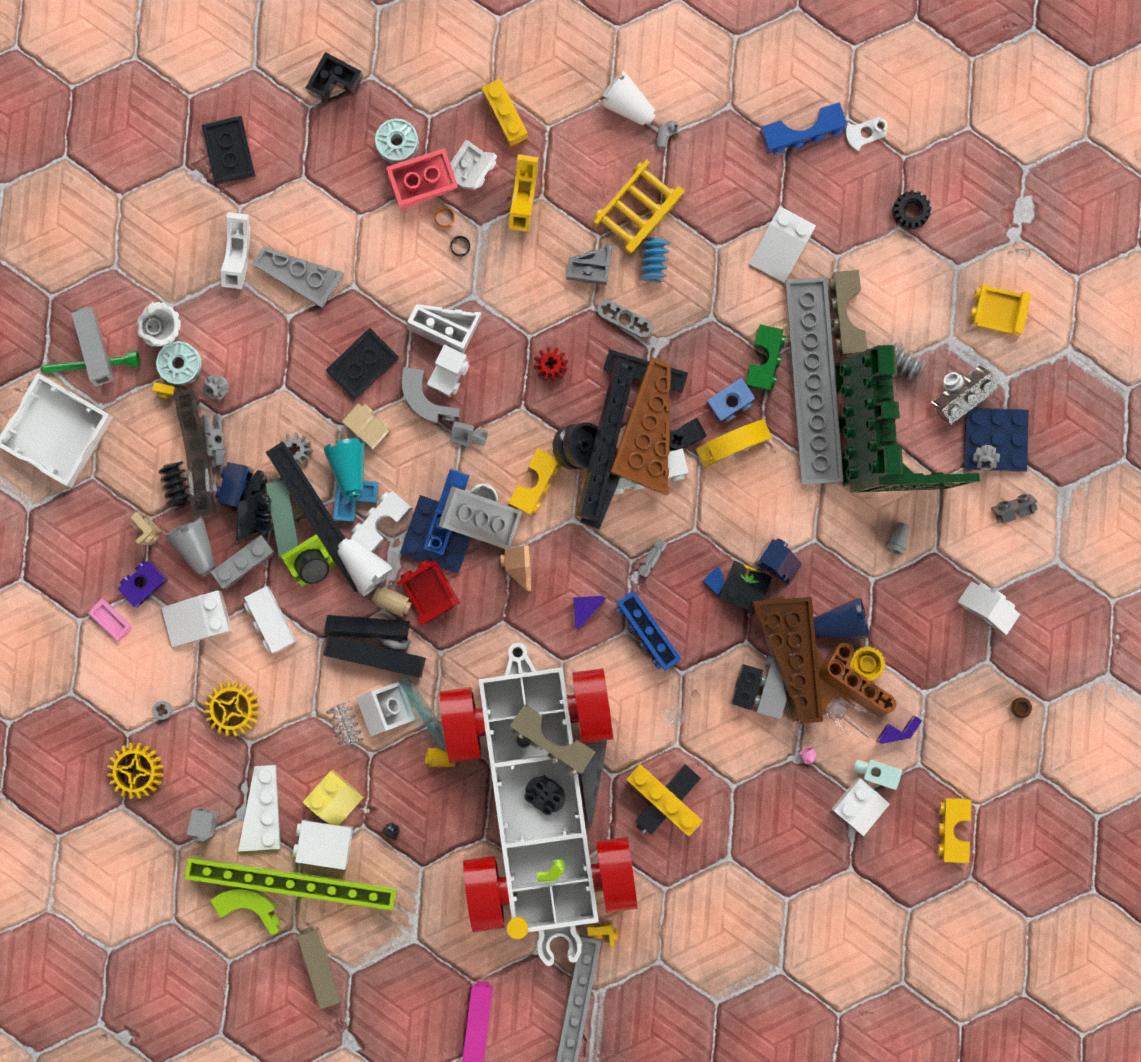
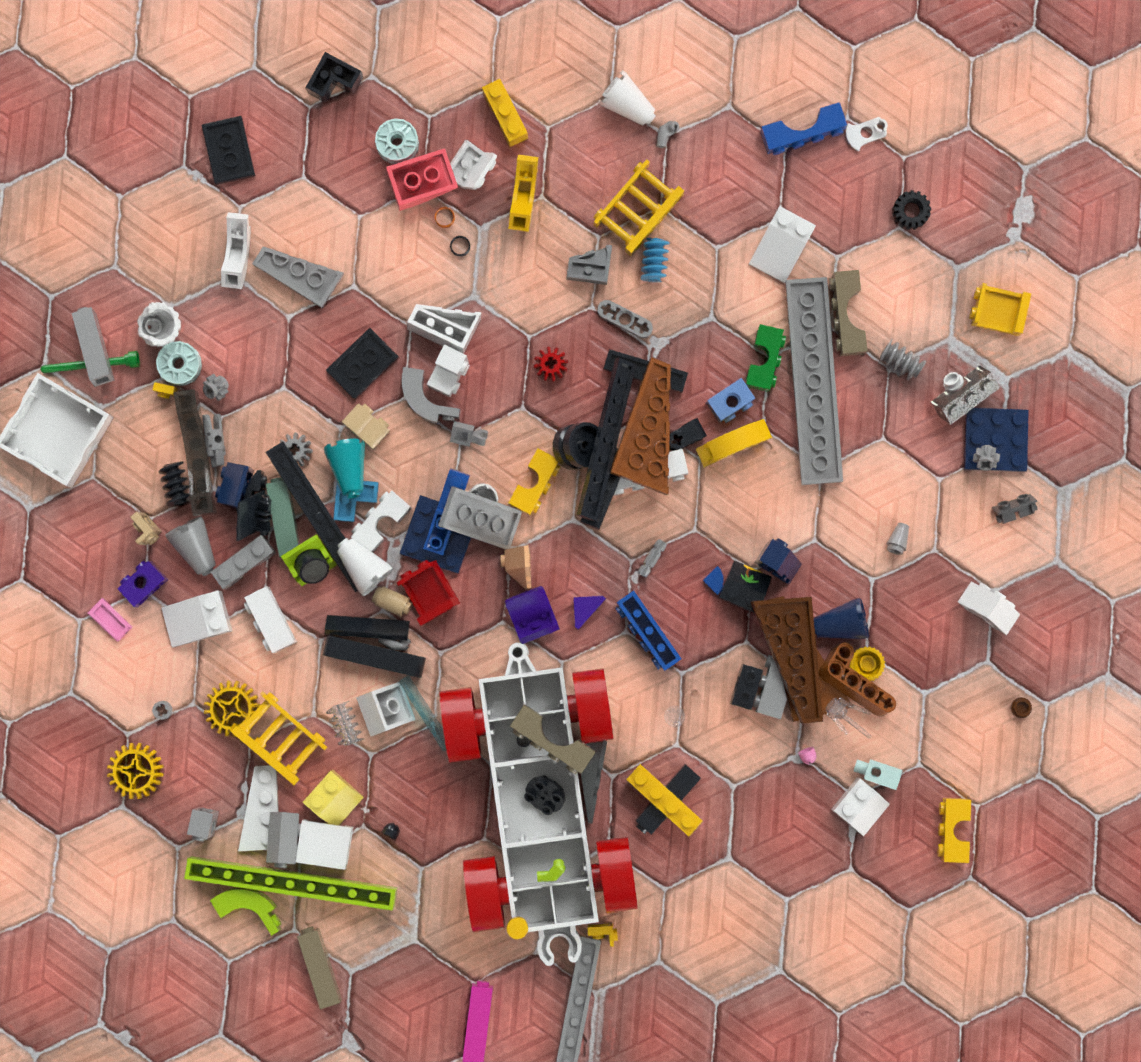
yellow cone [425,747,456,768] -> none
dark green bracket [835,345,980,493] -> none
dark purple slope [876,716,922,744] -> none
none -> yellow fence [229,691,327,785]
none -> light grey brick [266,812,299,868]
none -> dark purple bracket [505,586,560,644]

